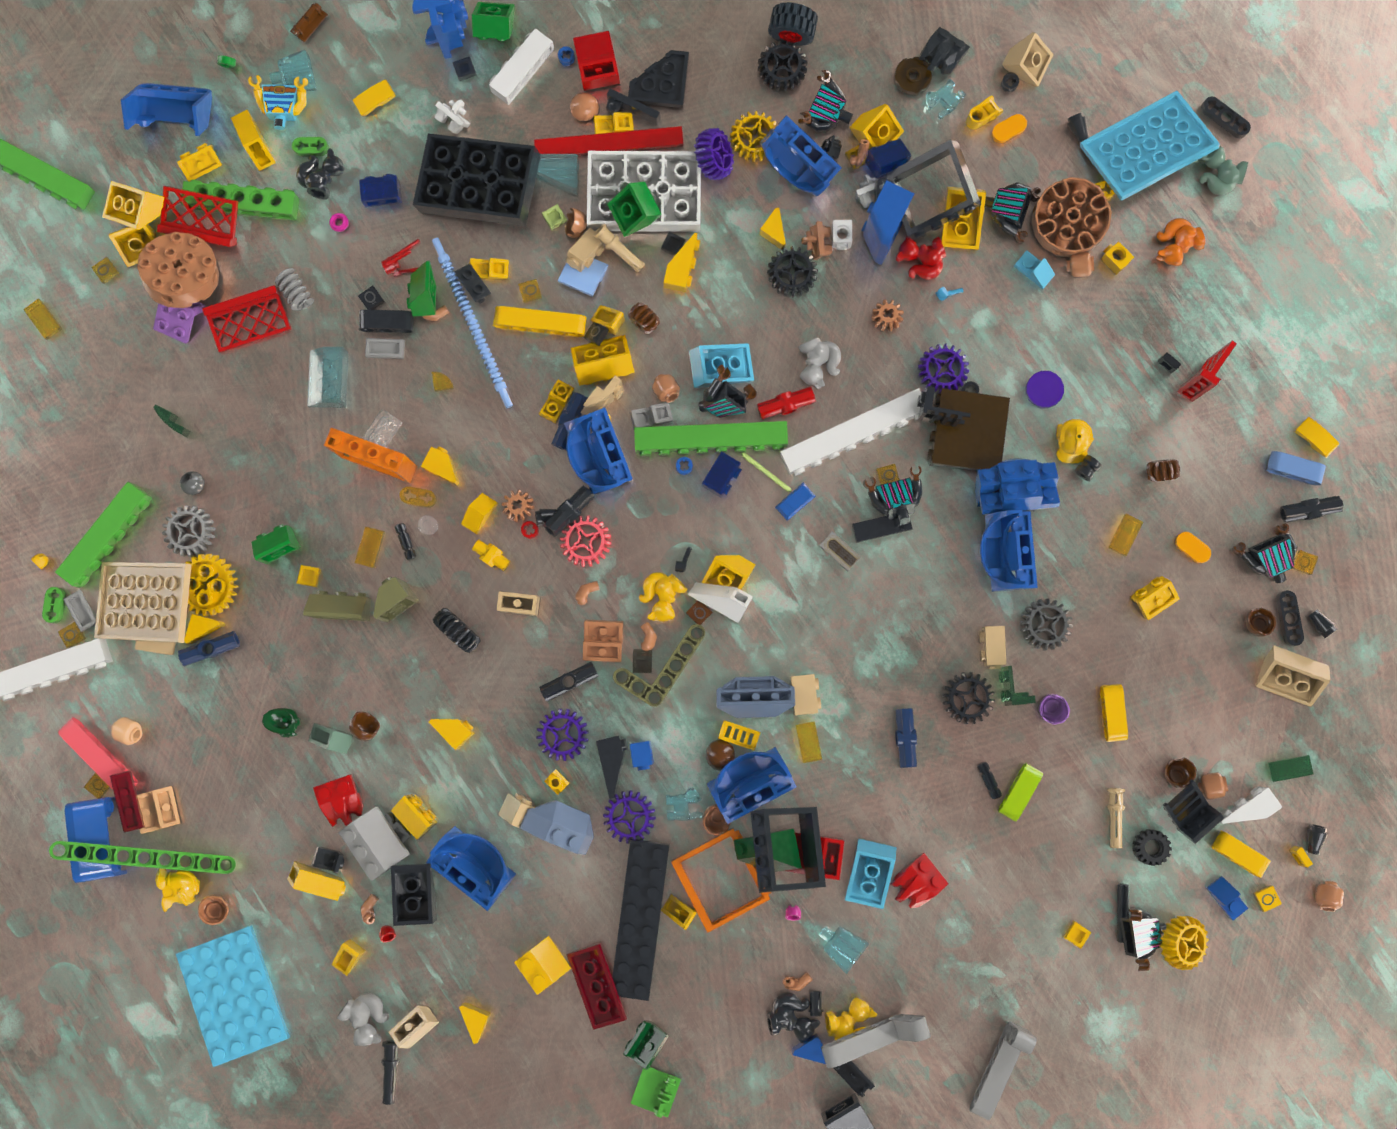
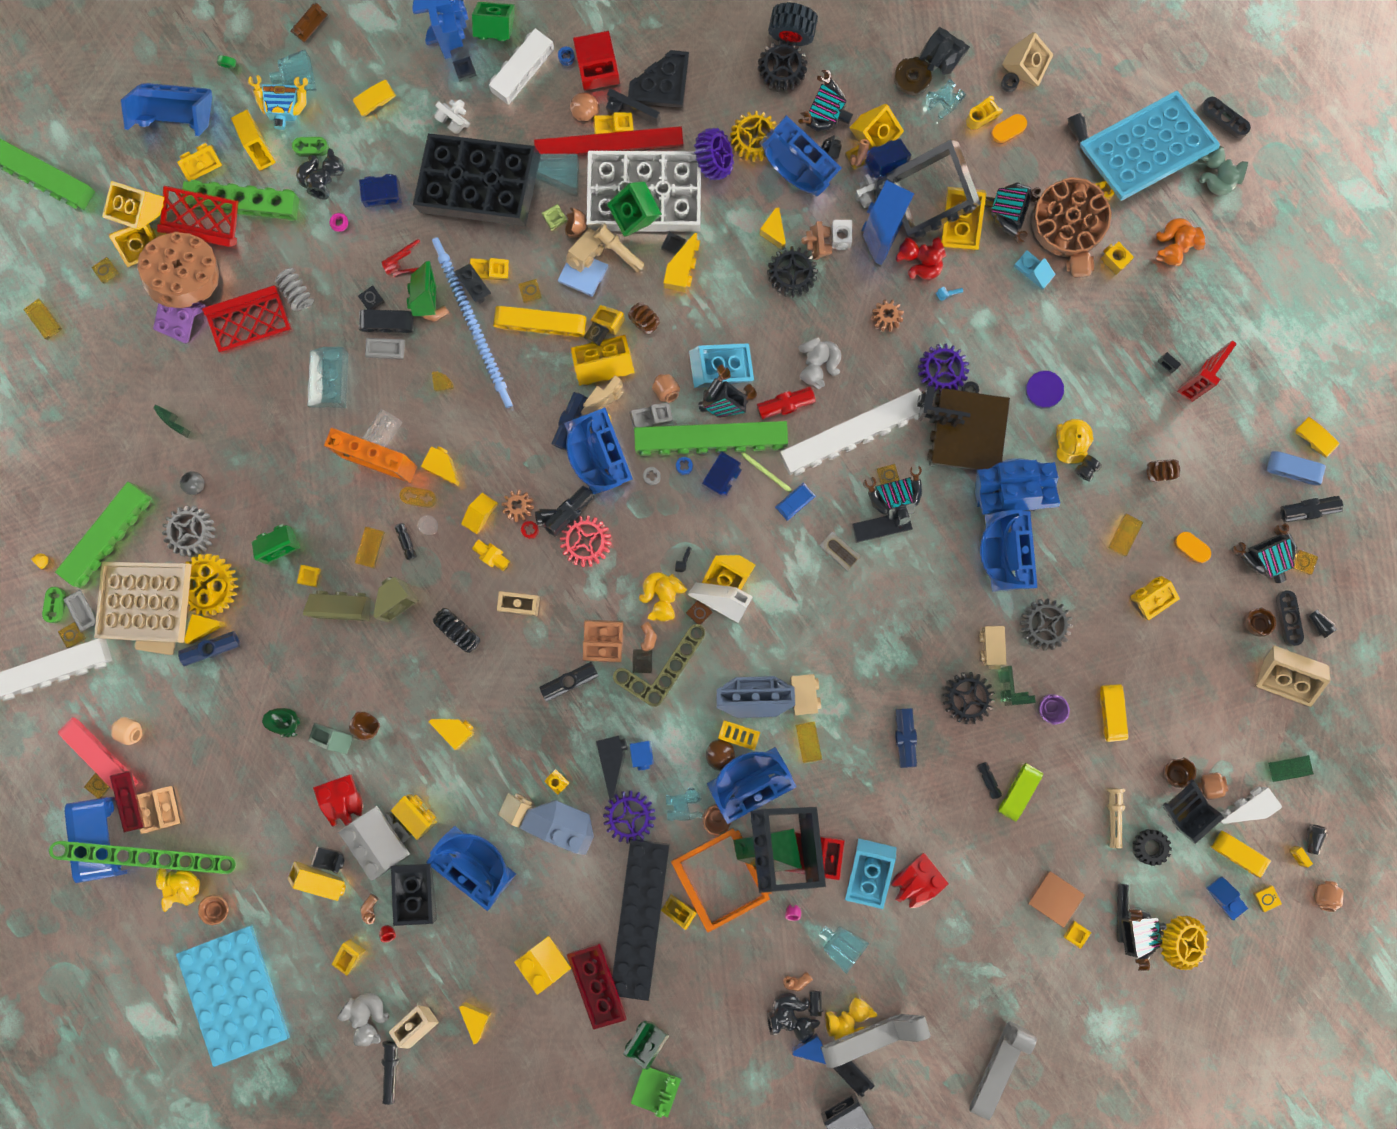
dark purple gear [536,709,589,761] -> none
yellow slope [539,379,574,424] -> none
nougat arm [575,581,600,605] -> none
none -> light grey bush [643,467,661,485]
none -> nougat slope [1029,871,1085,928]

